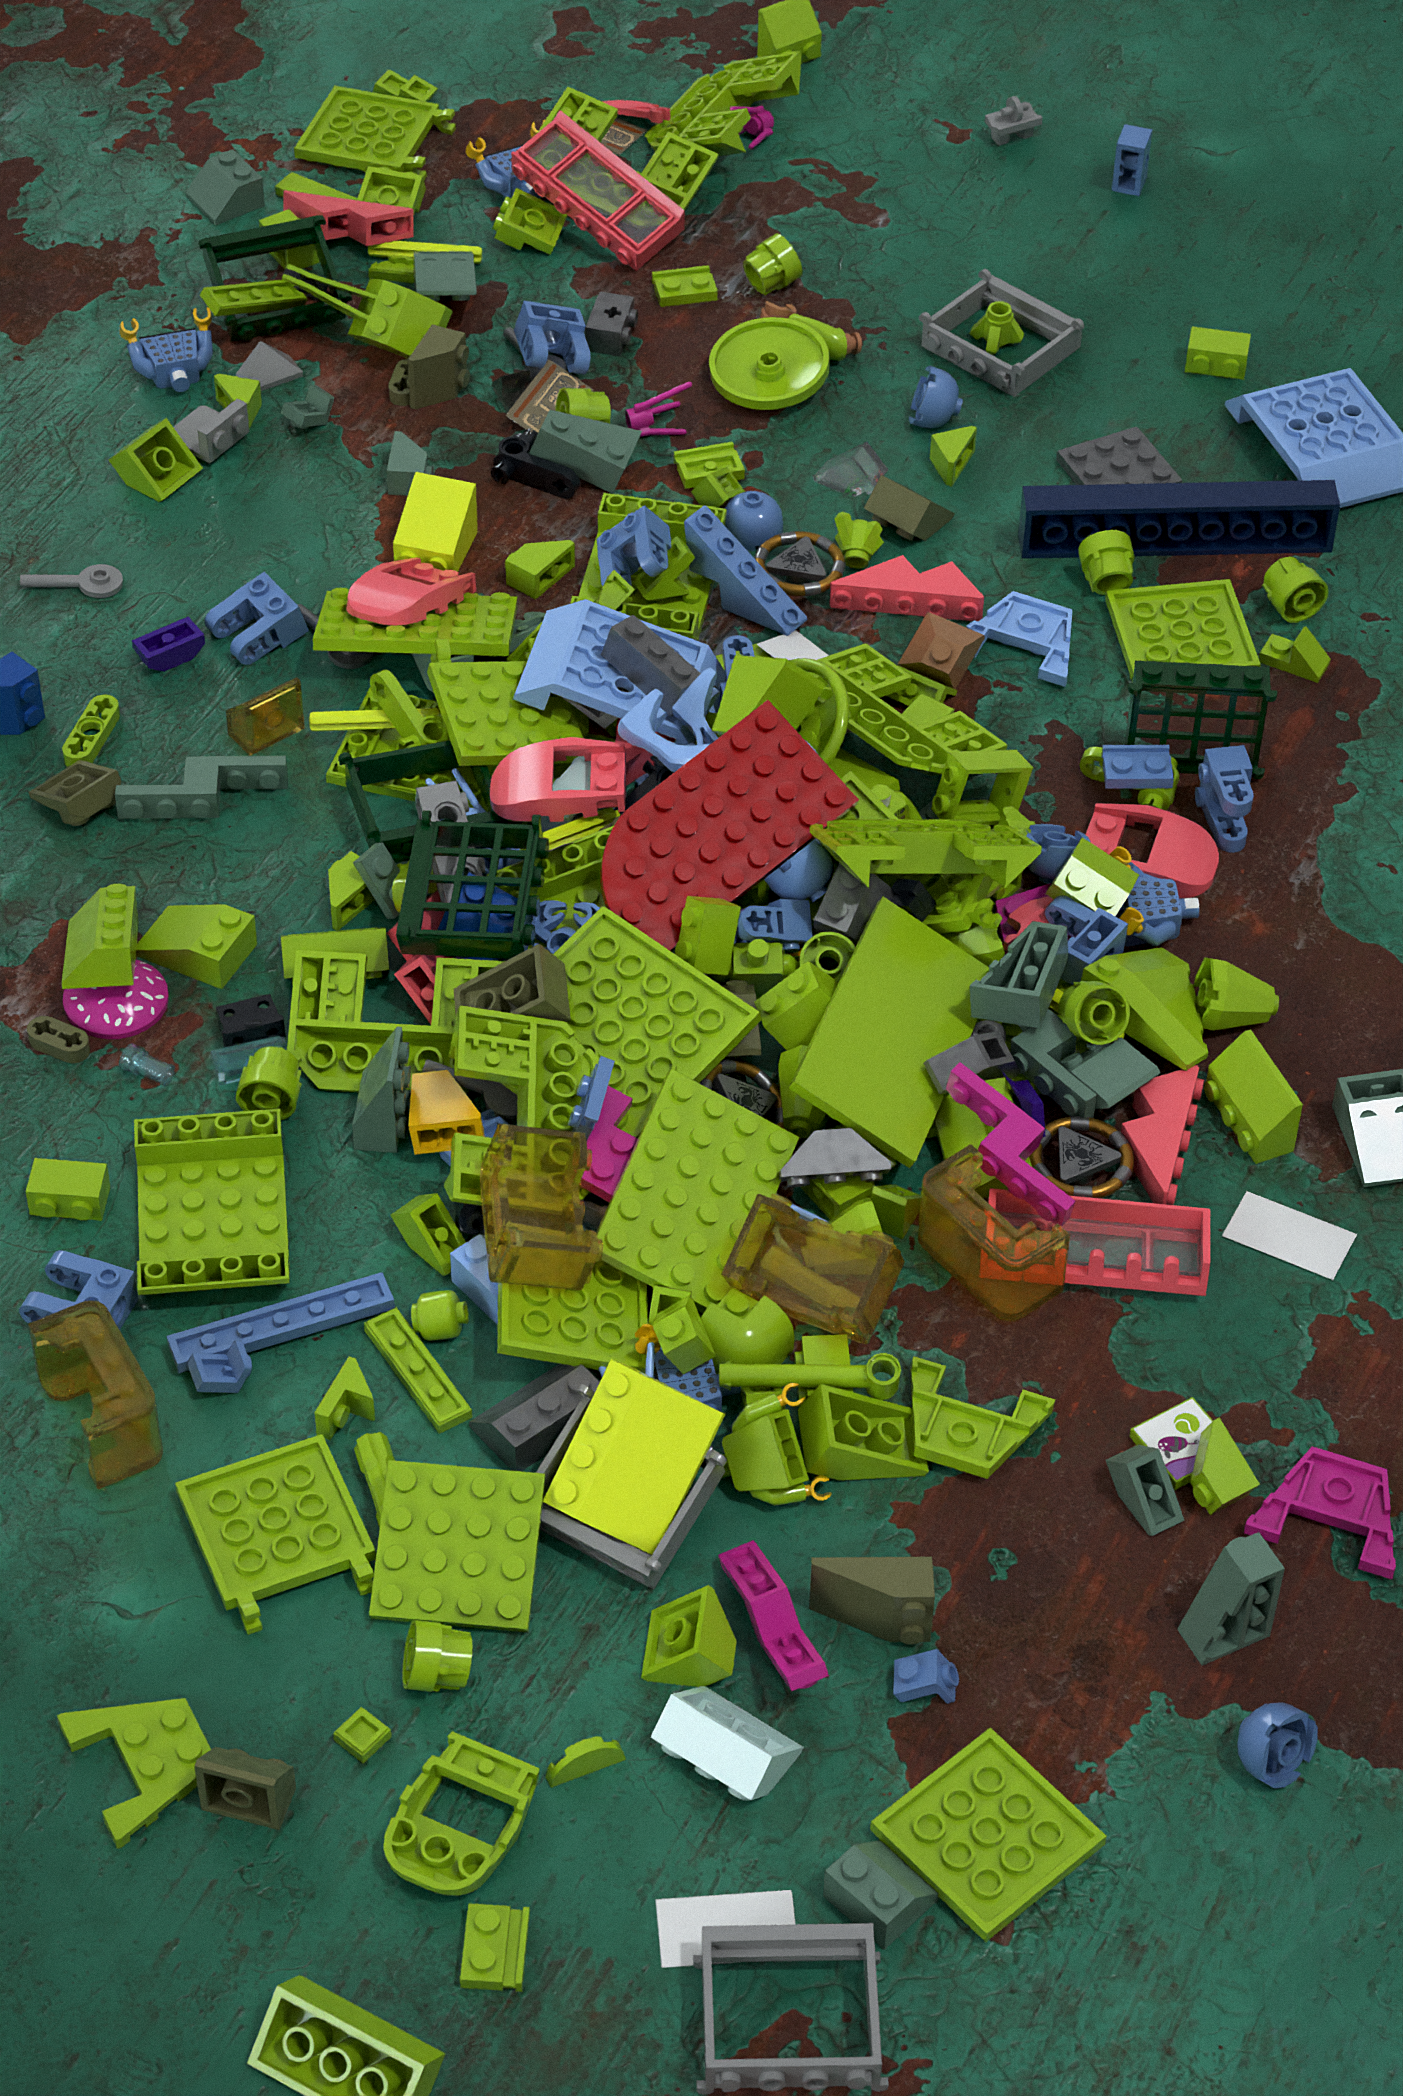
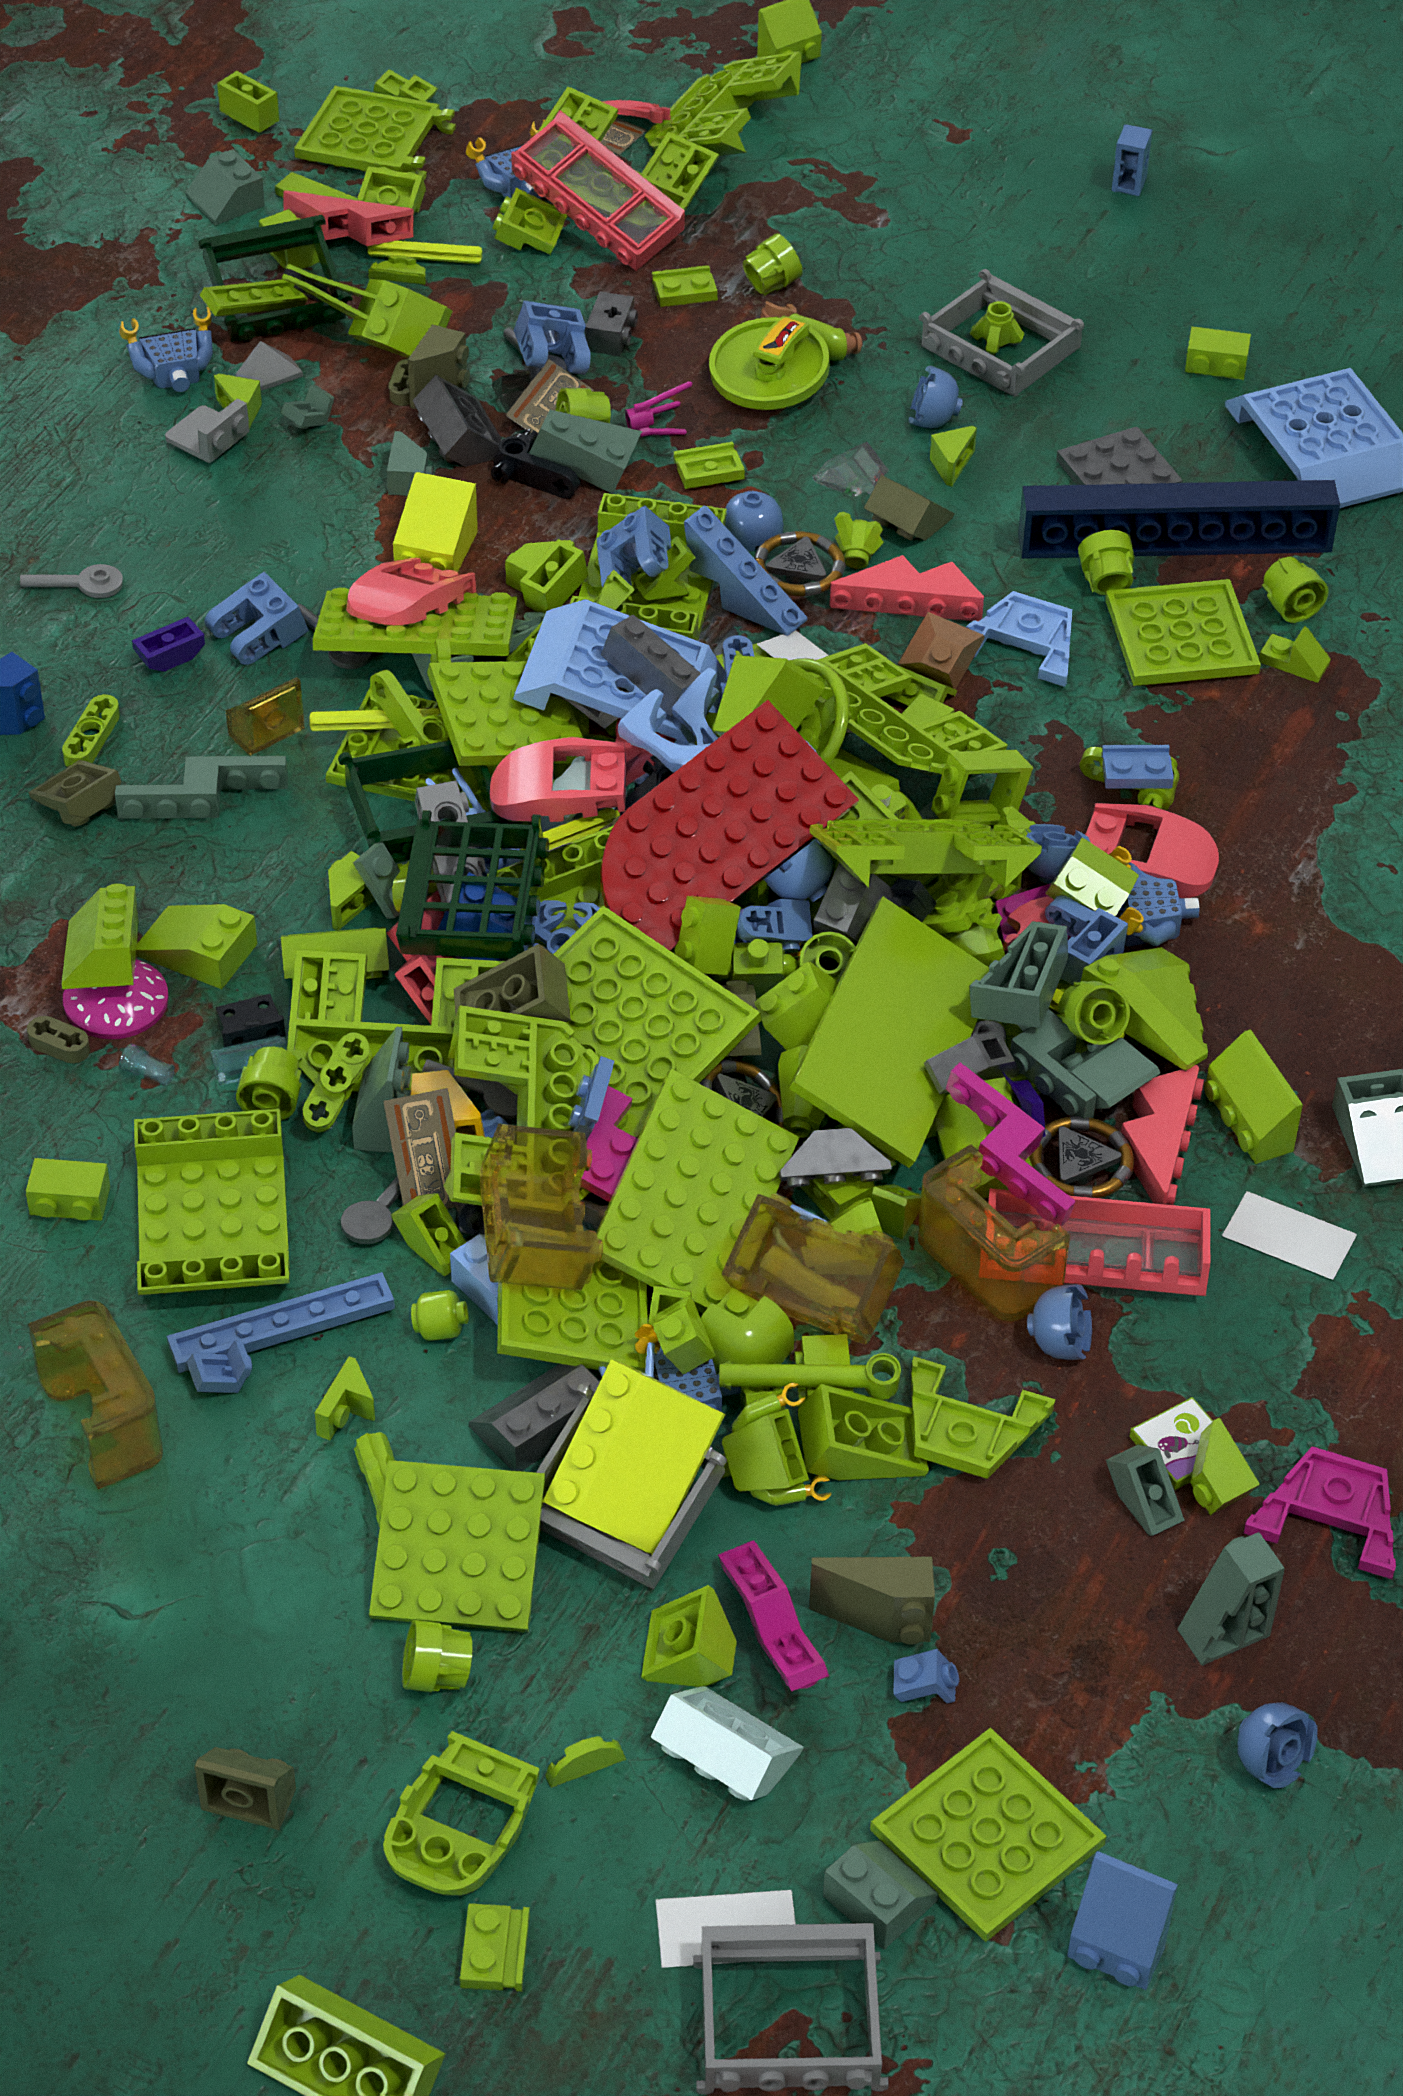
medium blue brick [19,1250,138,1355] -> none
lime wing [57,1698,211,1849] -> none
lime slope [108,418,203,502] -> none
lime plate [175,1434,376,1635] -> none
lime tile [333,1707,392,1764] -> none
lime tile [364,1307,472,1434] -> none
sand green slope [413,251,476,301] -> none
lime slope [691,467,745,508] -> none
dark pink plant [730,105,774,149] -> none
light grey hips [984,96,1043,145] -> none
dark green window [1124,660,1278,779] -> none
lime cone [1194,958,1279,1030] -> none
medium blue brick [1195,745,1254,853] -> none
none -> lime brick [217,71,279,133]
none -> lime axle [303,1032,370,1133]
none -> flat silver piece [341,1176,401,1244]
none -> sticker [383,1088,456,1209]
none -> flat silver slope [413,375,502,467]
none -> lime brick [520,539,589,614]
none -> slope [753,316,810,365]
none -> medium blue cylinder [1027,1284,1092,1360]
none -> medium blue slope [1067,1851,1178,1990]

